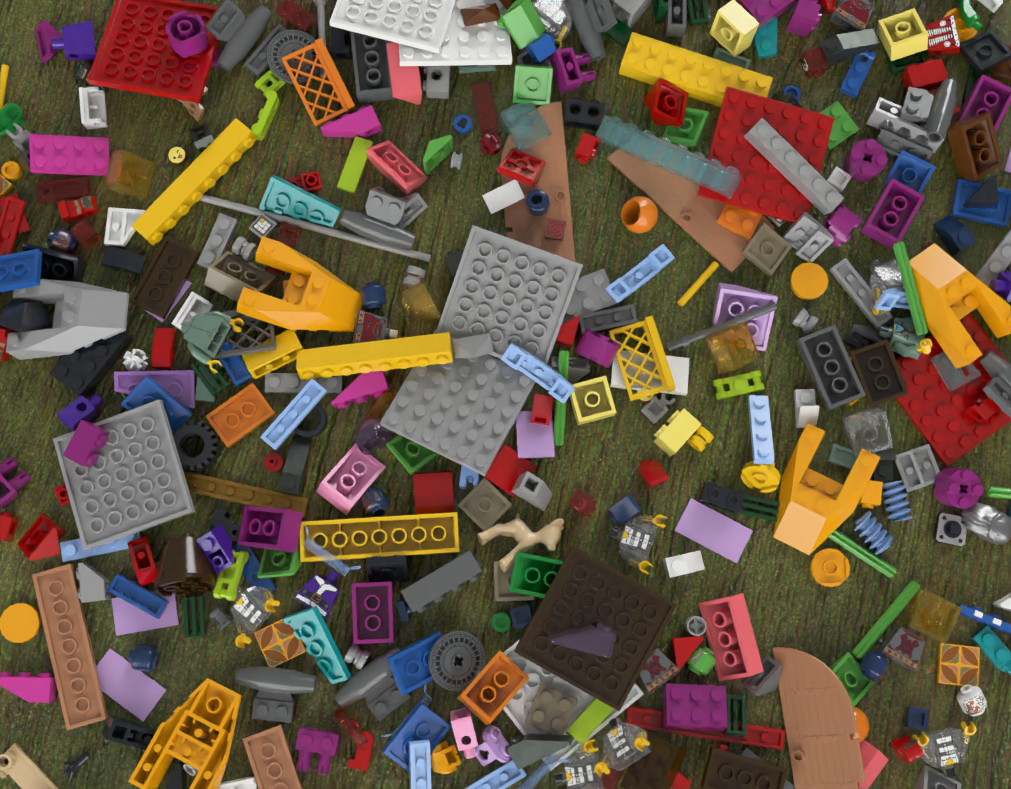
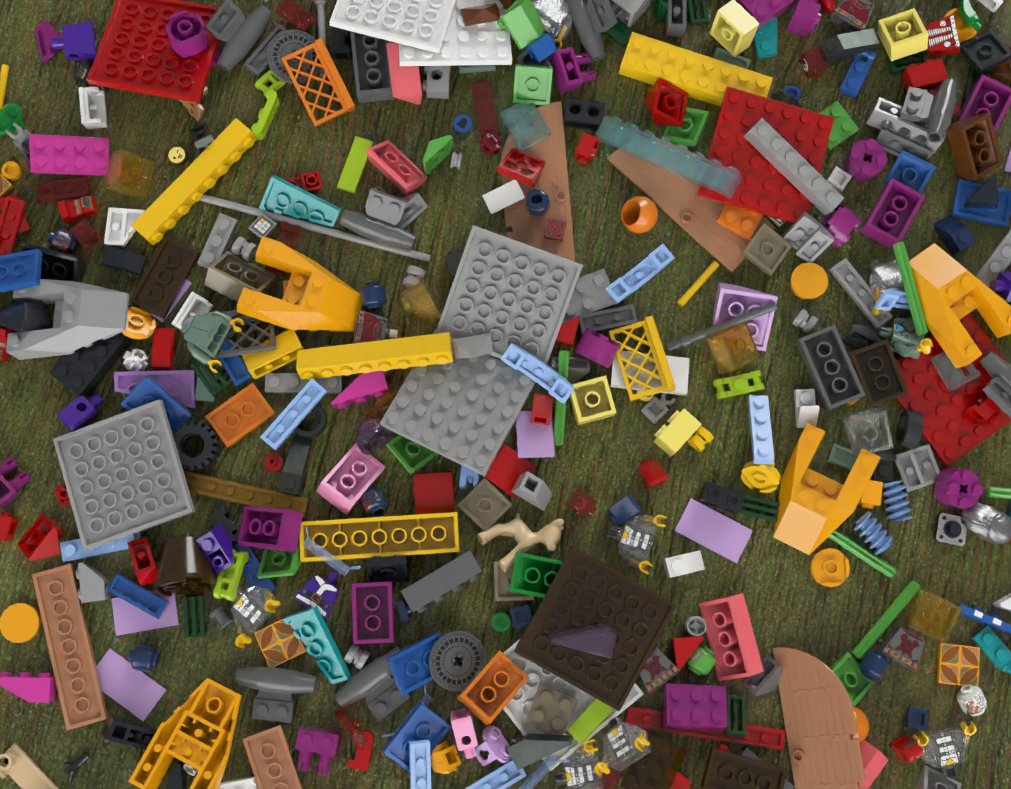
magenta brick [63,420,110,467] -> none
dark pink slope [320,105,382,138] -> none
none -> light orange tile [122,307,156,339]
none -> black tyre [896,410,924,448]

